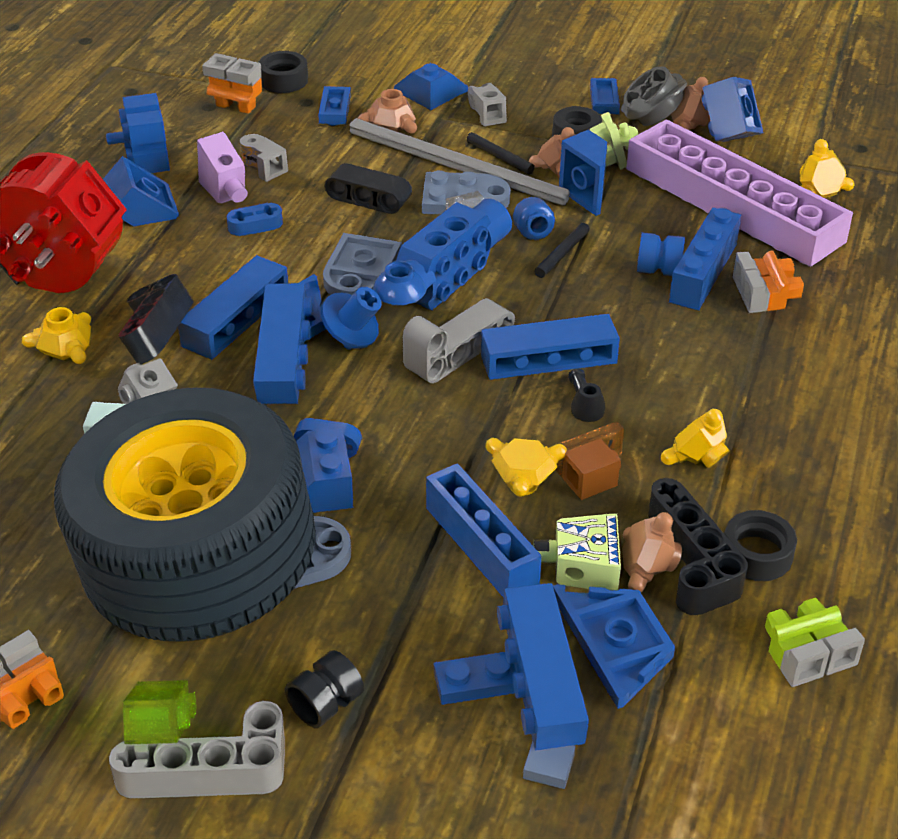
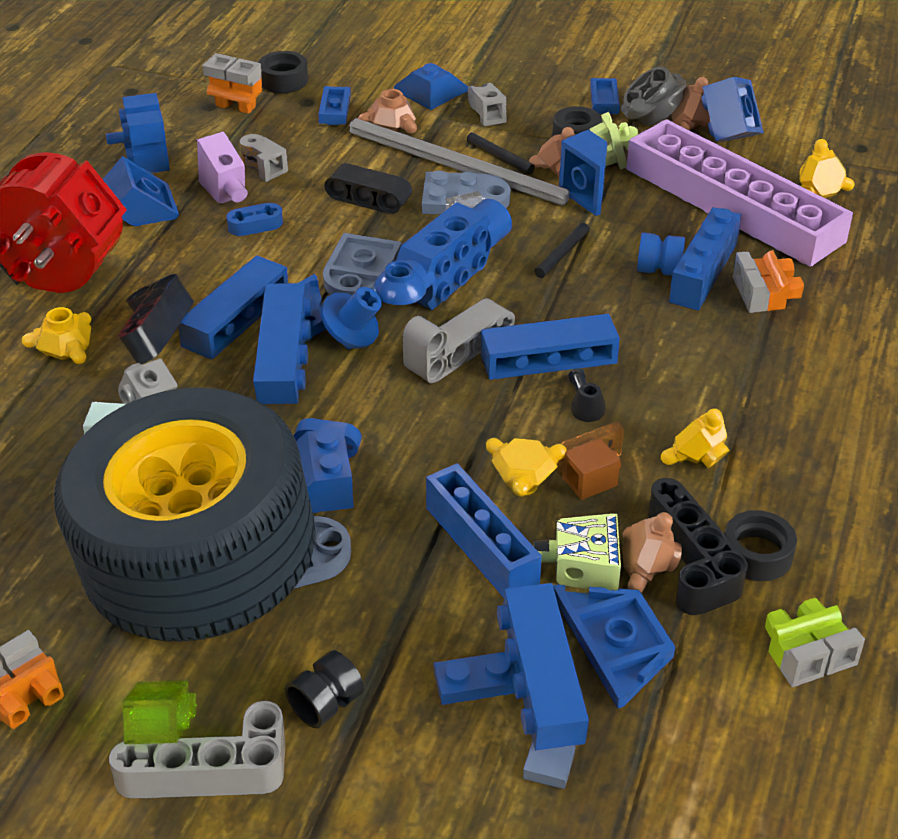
blue head [513,197,555,240] -> none

